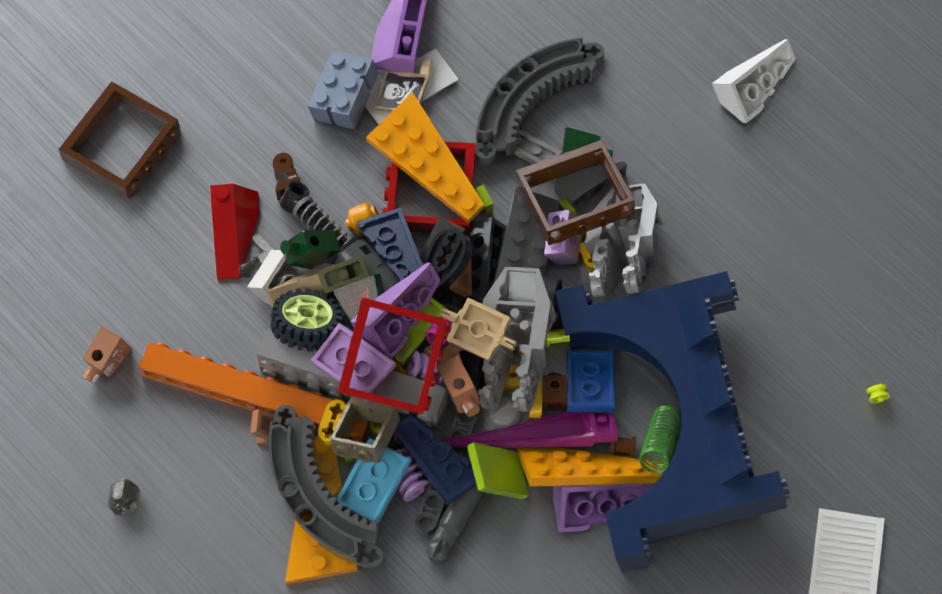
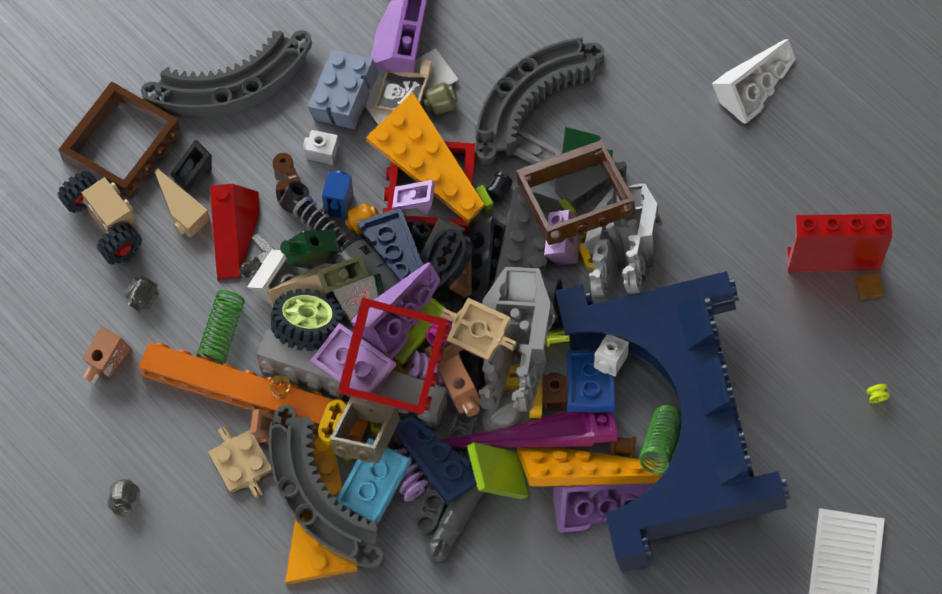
none -> brick [57,171,142,265]
none -> clear smoke head [124,275,159,311]
none -> dark grey gear [141,30,312,118]
none -> tan slope [155,169,210,238]
none -> black slope [170,140,212,189]
none -> bright green piece [196,290,245,365]
none -> tan plate [208,426,272,499]
none -> clear yellow bush [269,375,292,399]
none -> white brick [303,130,339,165]
none -> blue brick [322,171,354,220]
none -> lavender slope [392,180,435,215]
none -> black bush [410,220,432,250]
none -> olive head [423,82,458,116]
none -> black bush [485,172,513,202]
none -> white brick [594,334,629,376]
none -> red panel [786,214,893,272]
none -> pearl gold tile [855,273,884,301]

